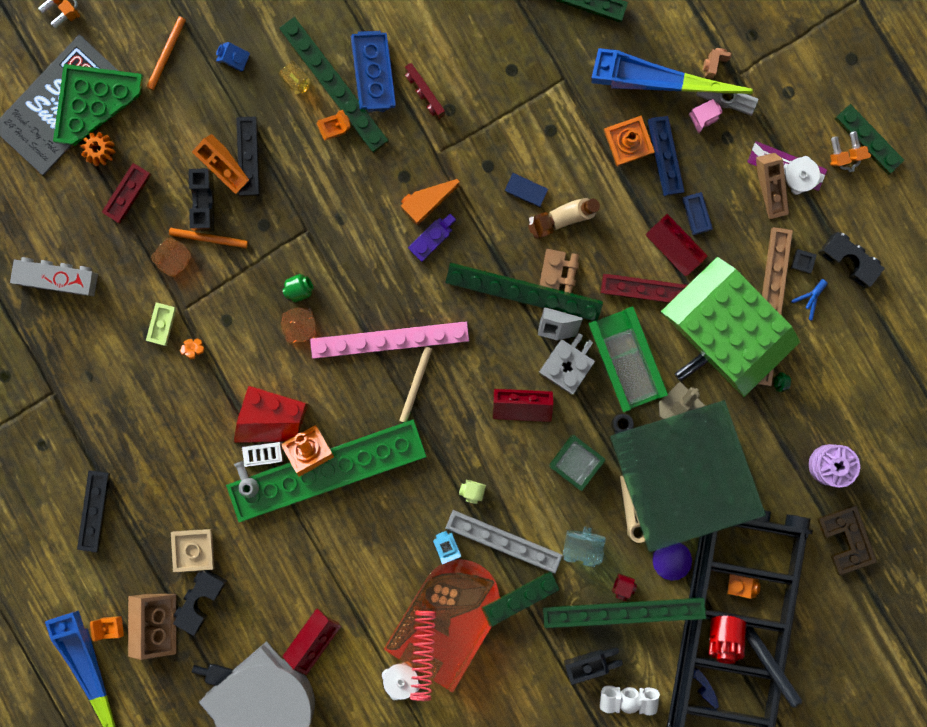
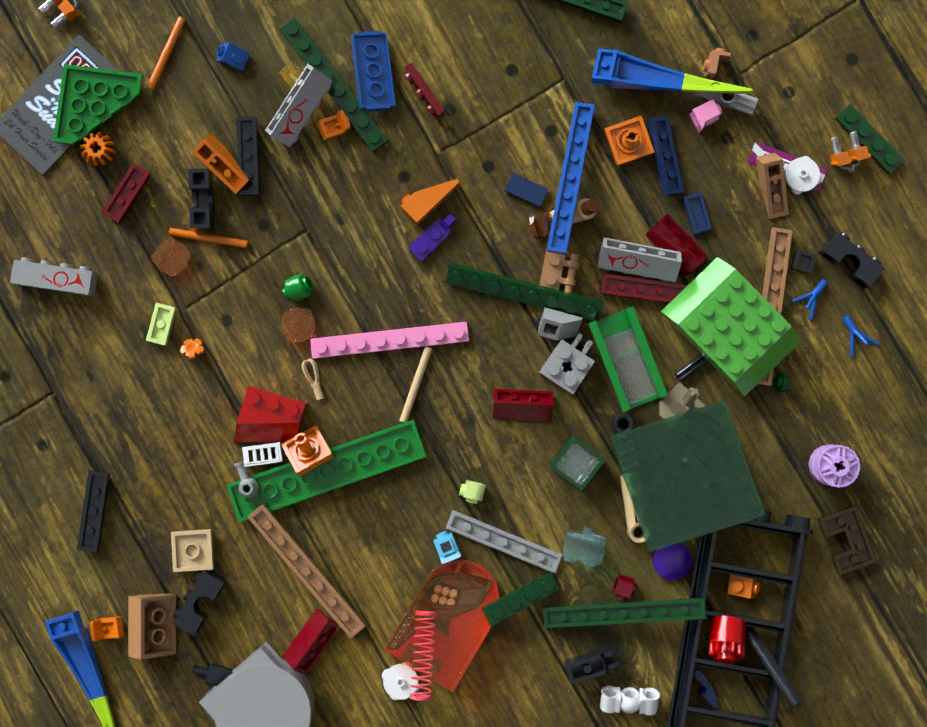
none -> medium nougat plate [247,503,366,639]
none -> light grey brick [265,64,332,147]
none -> tan piece [302,359,324,400]
none -> blue plate [547,102,595,255]
none -> light grey brick [598,237,682,282]
none -> blue plant [842,315,879,357]

